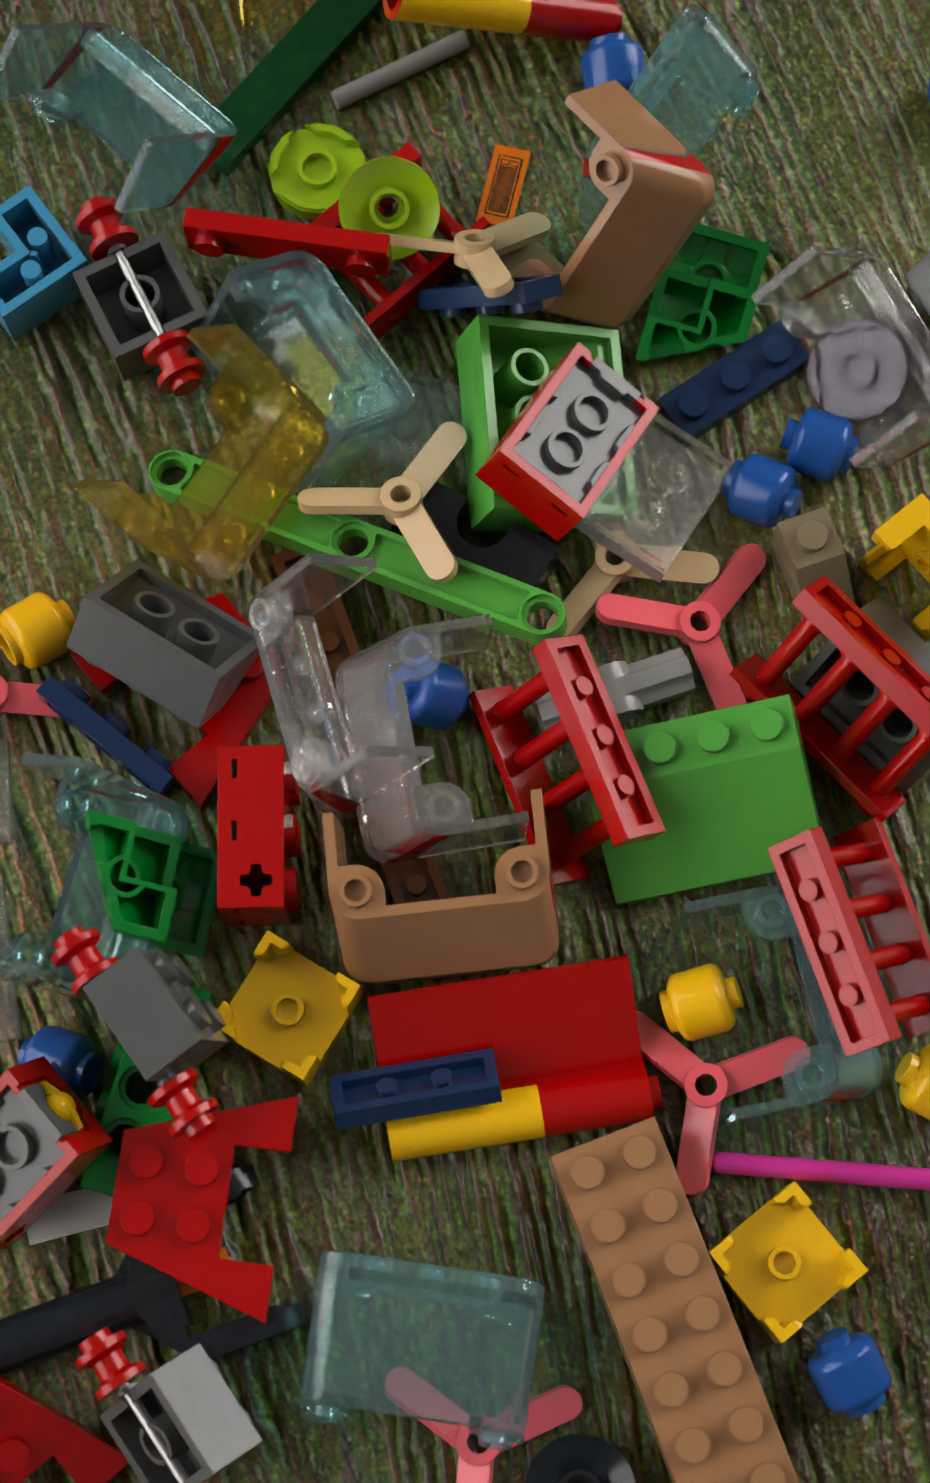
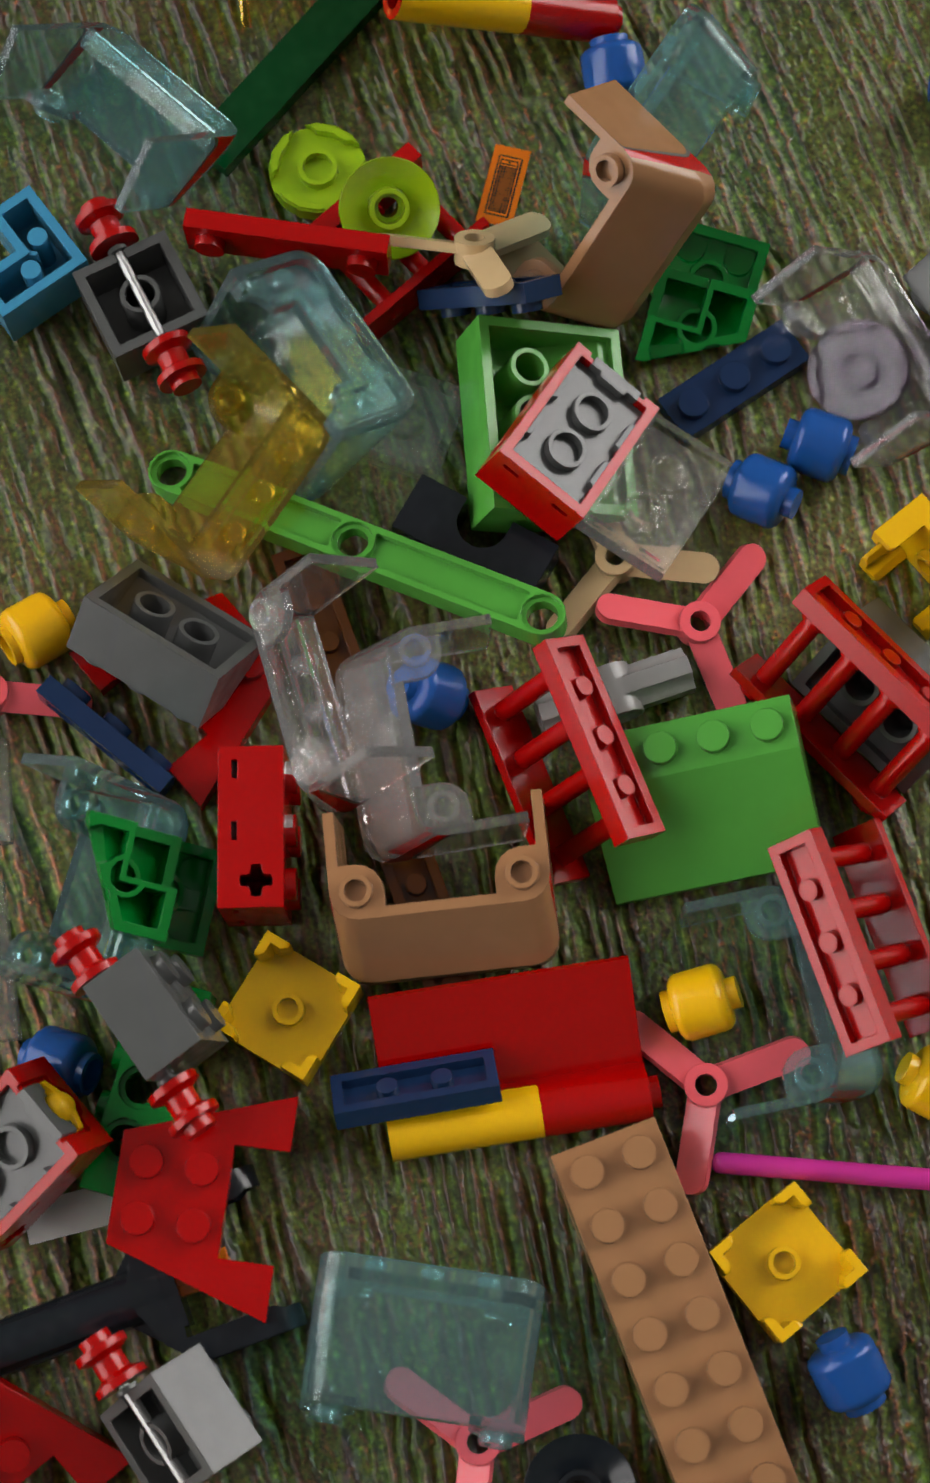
tan piece [297,422,467,584] -> none
light grey bar [330,30,470,110] -> none
dark tan slope [770,506,855,621] -> none

